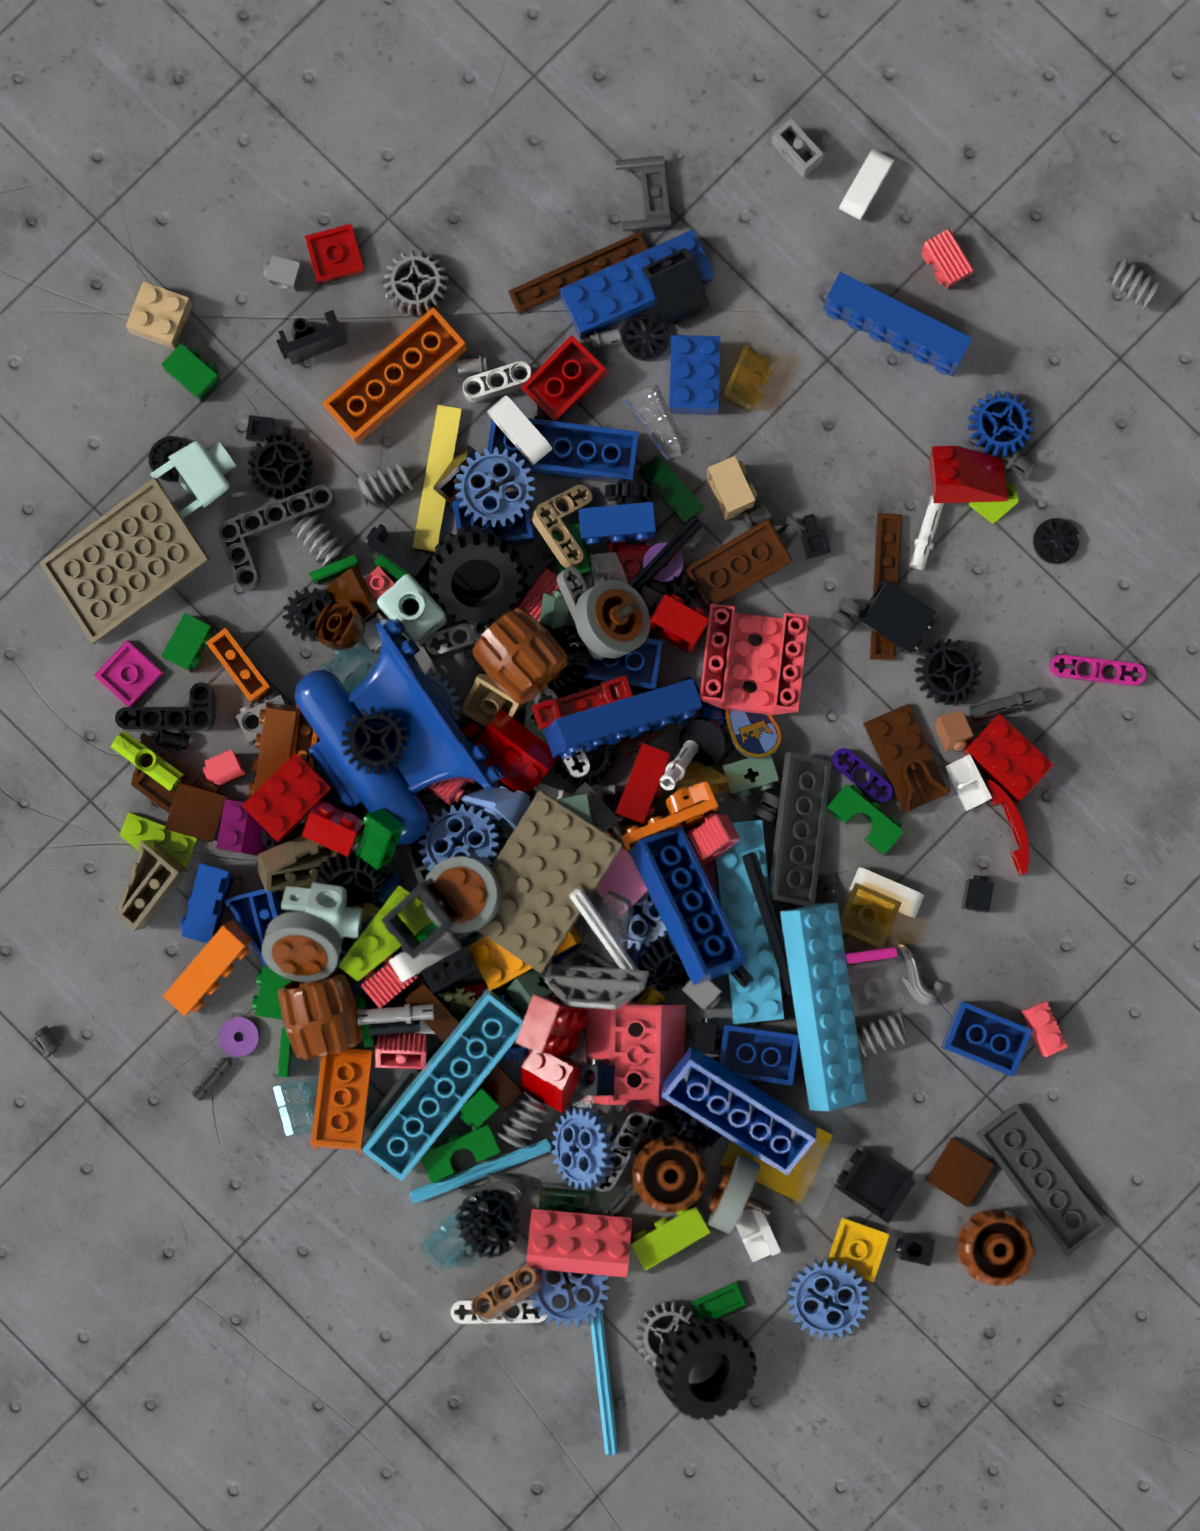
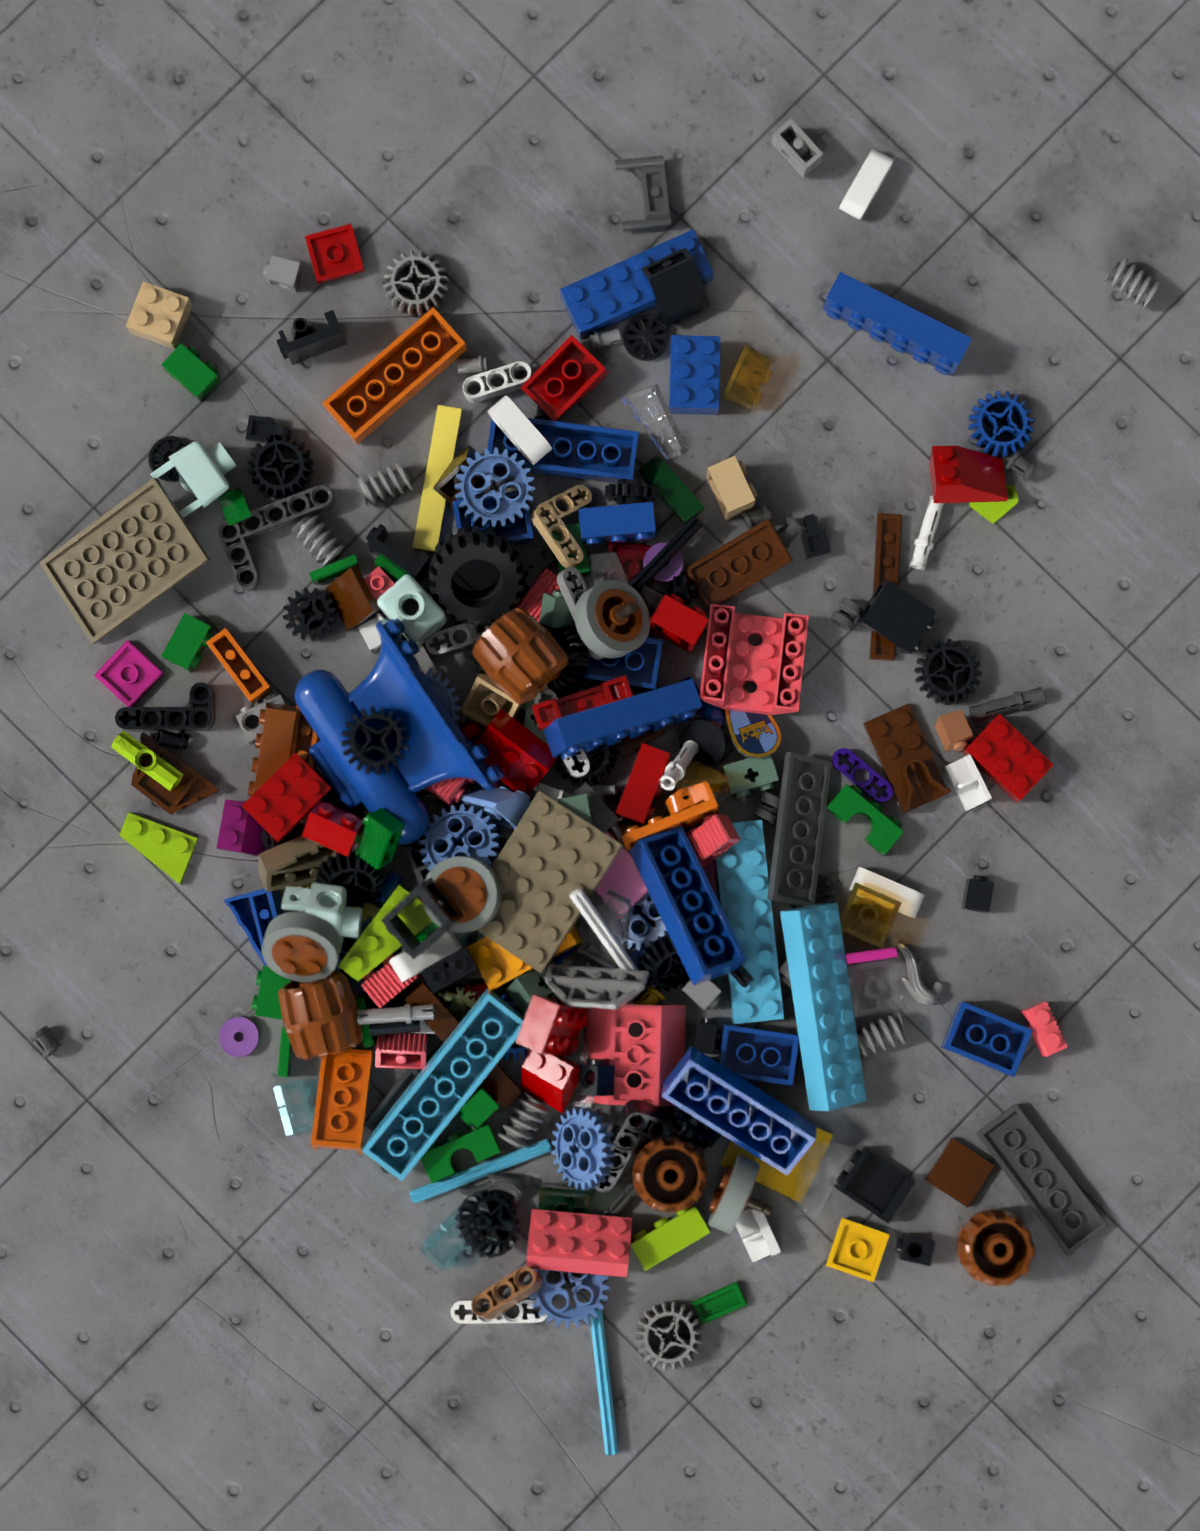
dark tan wedge [116,840,189,931] -> none
orange brick [163,920,254,1016] -> none
reddish brown tile [165,781,227,843] -> none
blue wedge [180,863,235,943] -> none
dark grey axle [191,1057,232,1101] -> none
coral brick [203,749,247,786] -> none
reddish brown cylinder [315,599,365,651] -> none
clear light blue window [318,647,373,693] -> none
reddish brown tile [508,232,649,315] -> none
black tyre [655,1316,757,1420] -> none
black axle [742,852,792,996] -> none
medium blue gear [787,1257,869,1340] -> none
coral brick [921,229,974,289] -> none
red slope [984,780,1029,876] -> none
black wheel [1033,518,1079,564] -> none
dark pink beam [1049,655,1146,686] -> none
none -> green tile [218,488,252,526]

